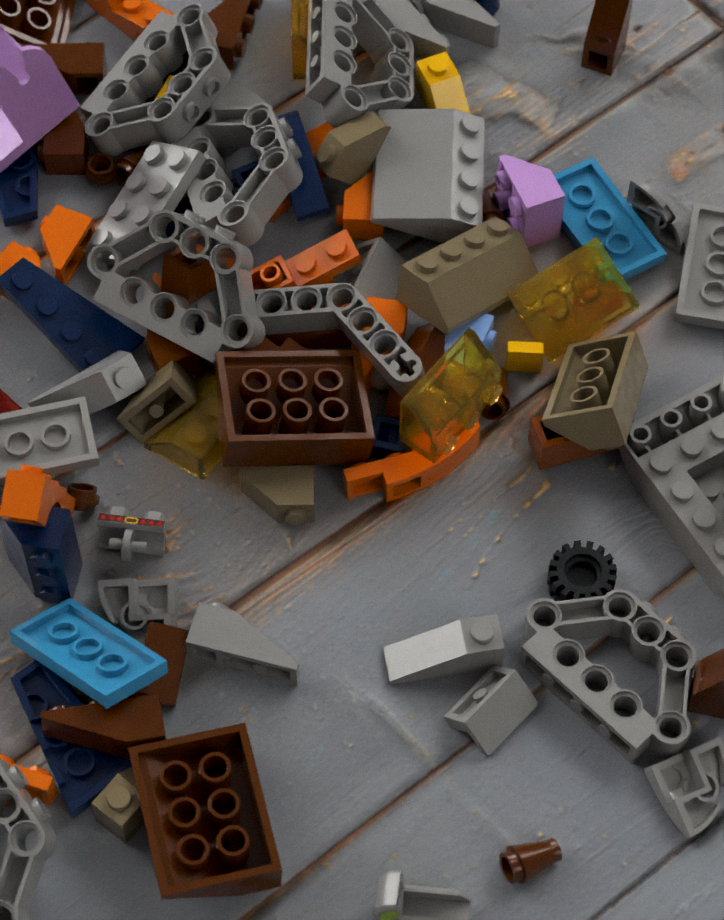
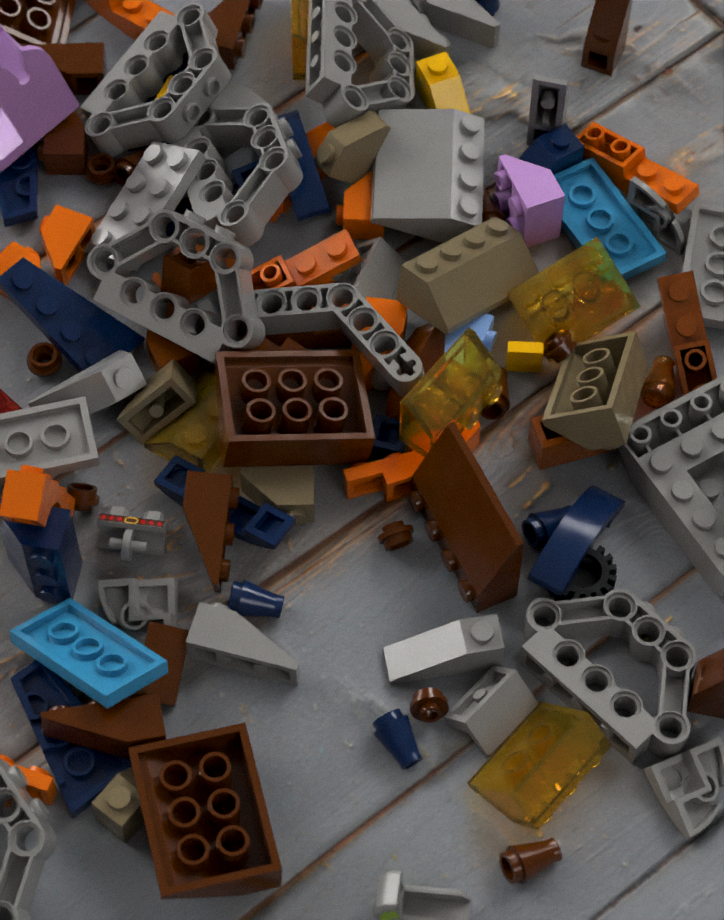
none -> reddish brown plate [27,342,63,377]
none -> dark blue slope [154,455,296,550]
none -> reddish brown slope [183,470,240,593]
none -> dark blue cone [228,580,284,618]
none -> dark blue cone [373,709,423,770]
none -> reddish brown plate [377,521,414,551]
none -> reddish brown slope [408,422,524,613]
none -> reddish brown plate [410,687,449,723]
none -> clear yellow slope [467,701,611,830]
none -> dark blue slope [519,124,584,175]
none -> dark blue cone [522,505,572,548]
none -> light grey slope [526,74,569,145]
none -> dark blue slope [527,485,626,597]
none -> reddish brown plate [543,330,576,363]
none -> orange slope [576,122,699,215]
none -> clear orange cone [641,355,676,409]
none -> dark orange slope [657,270,717,396]

